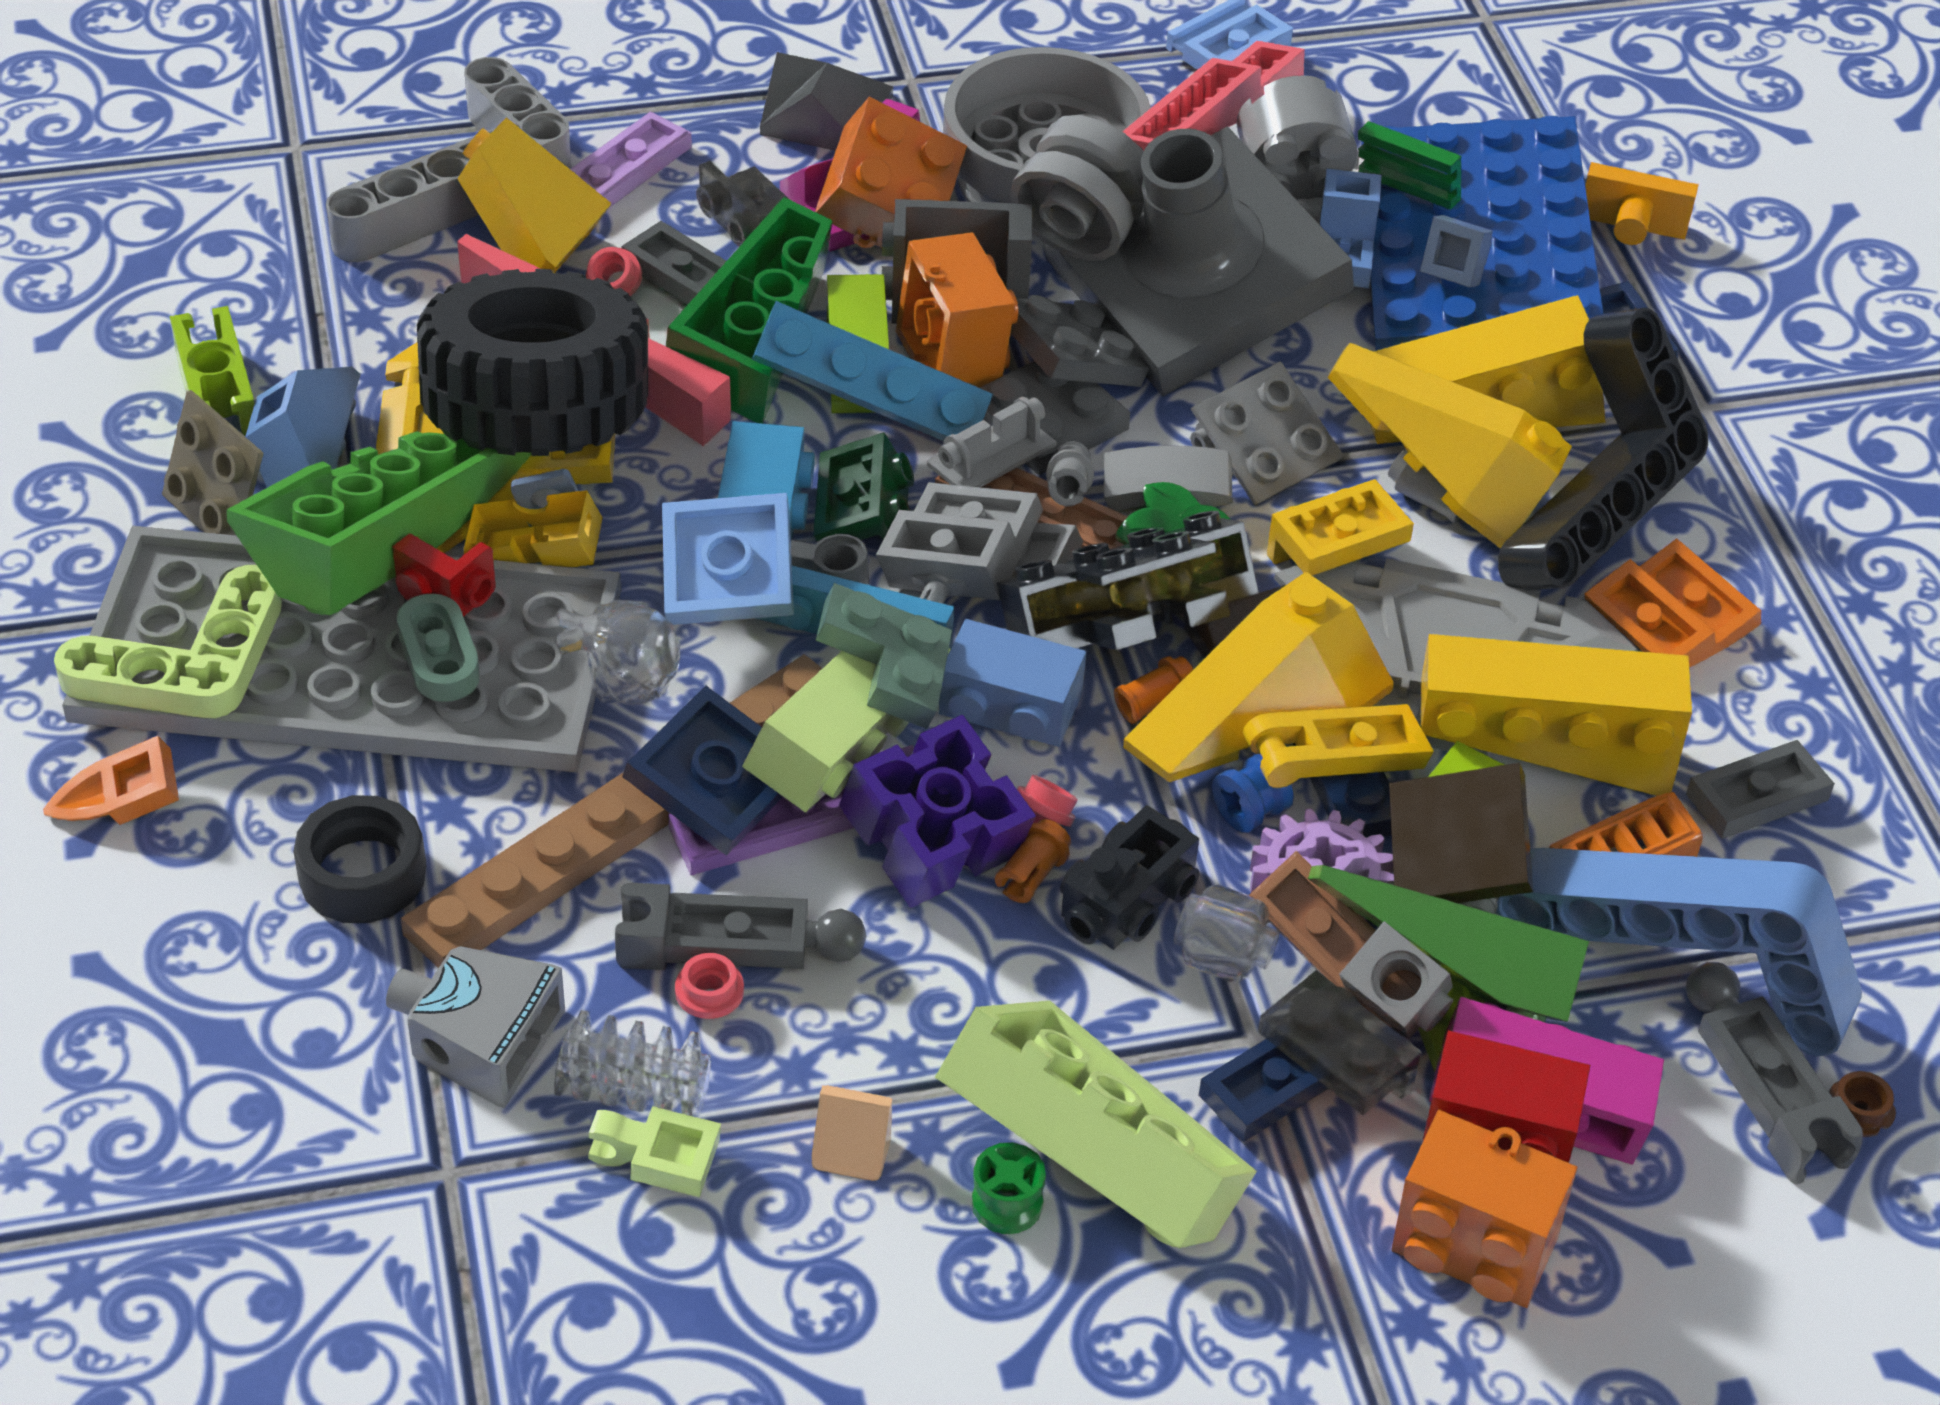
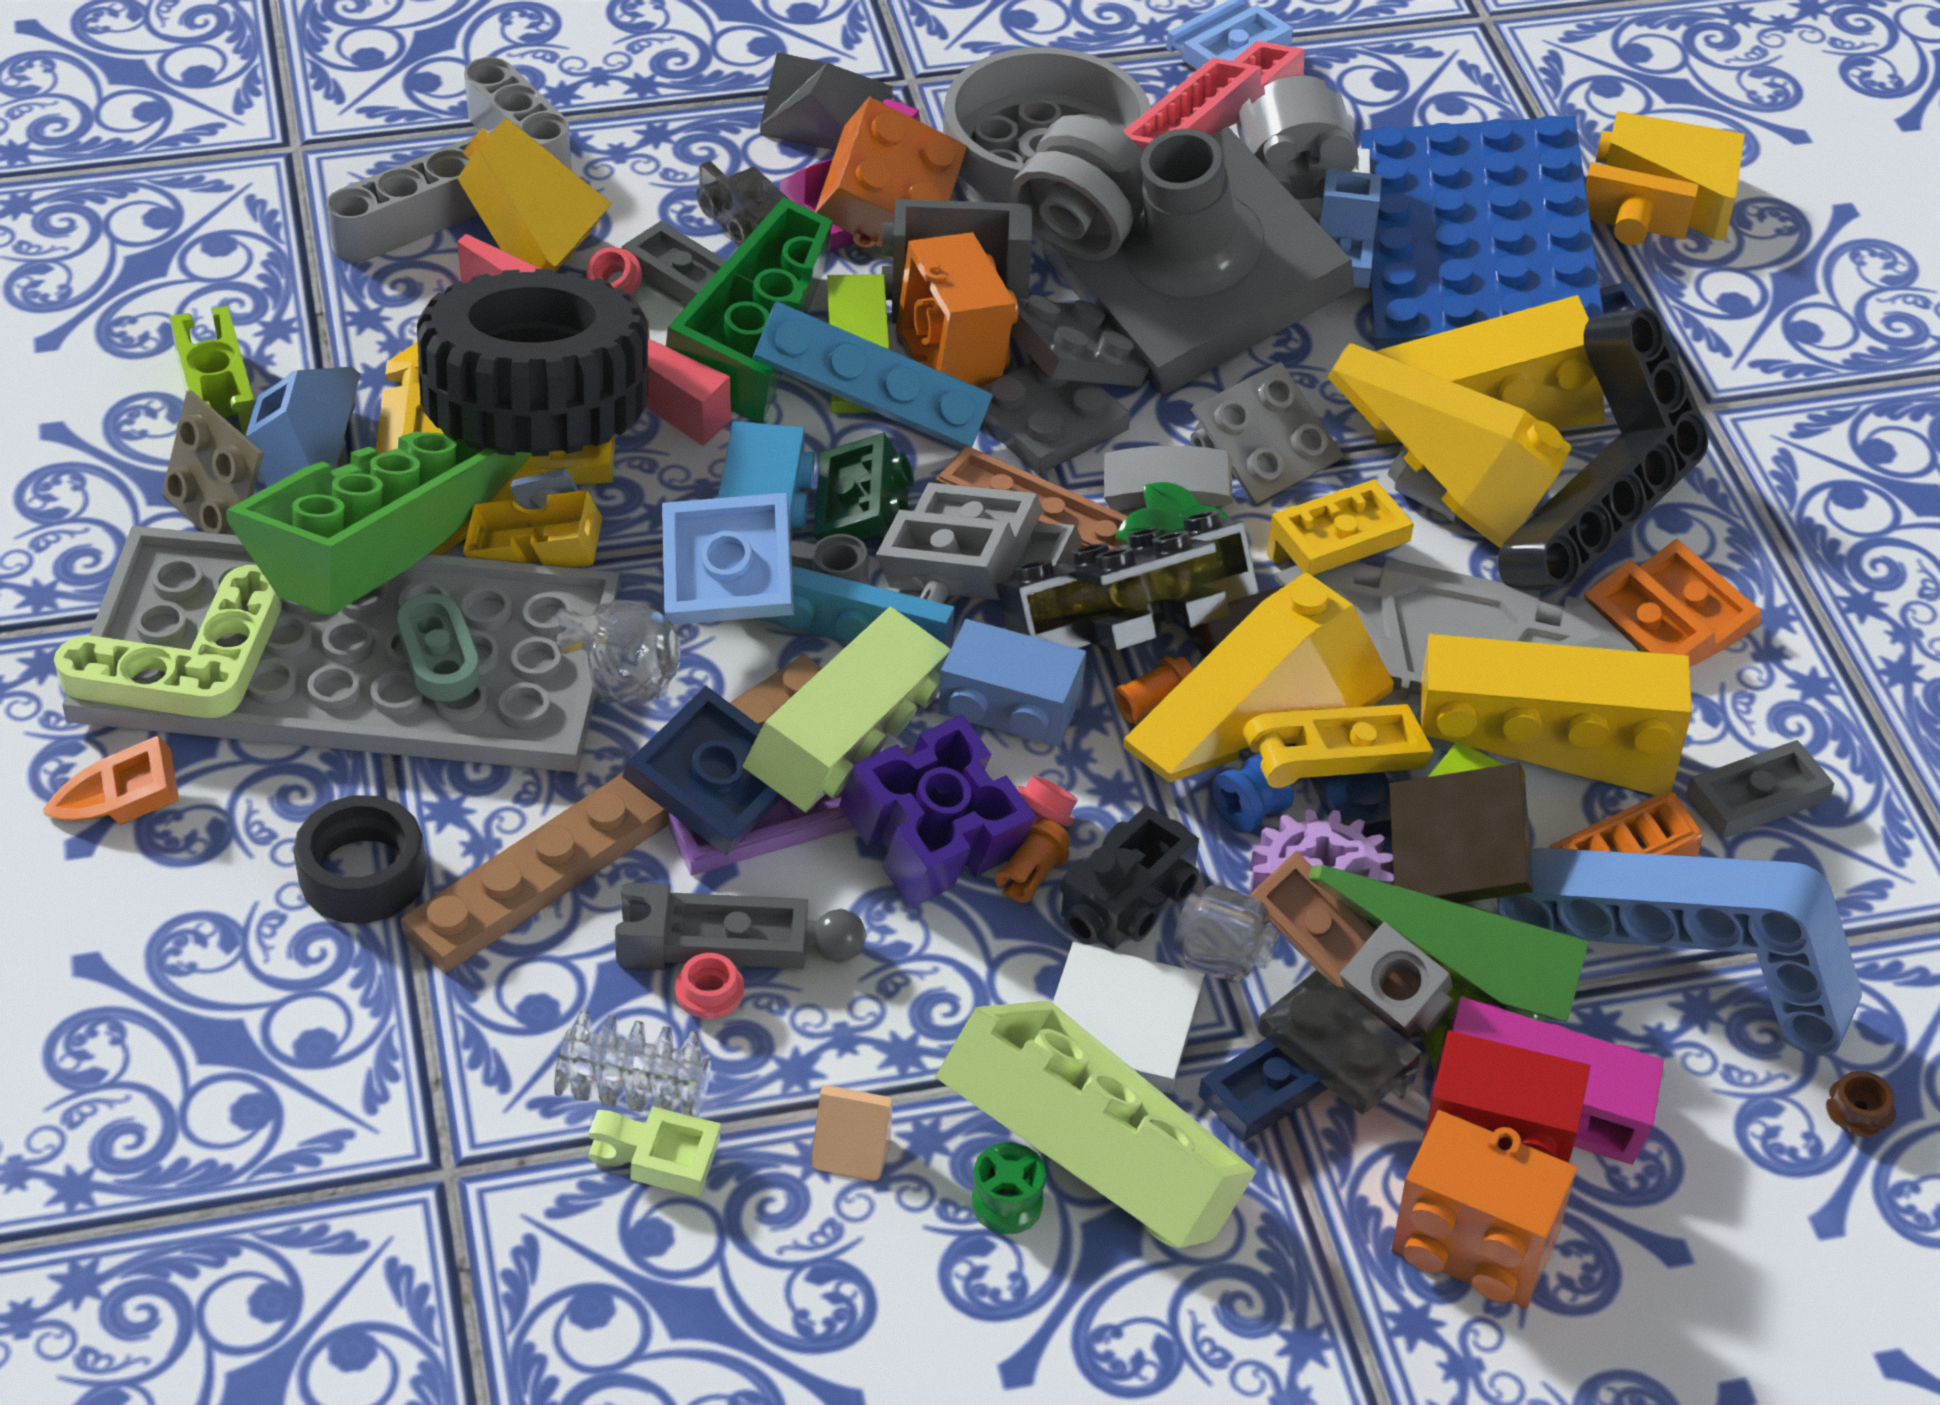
light grey torso [386,946,565,1108] -> none
red bracket [392,533,496,617] -> none
lavender tile [570,111,692,209] -> none
sand green plate [816,583,952,729] -> none
light grey hinge [927,397,1057,487] -> none
light grey pin [1046,441,1094,507] -> none
green tile [1358,121,1461,210] -> none
sand blue tile [1420,215,1493,287] -> none
dark grey plate [1686,962,1863,1184] -> none
none -> white tile [1053,942,1205,1094]
none -> yellow slope [1595,111,1745,241]

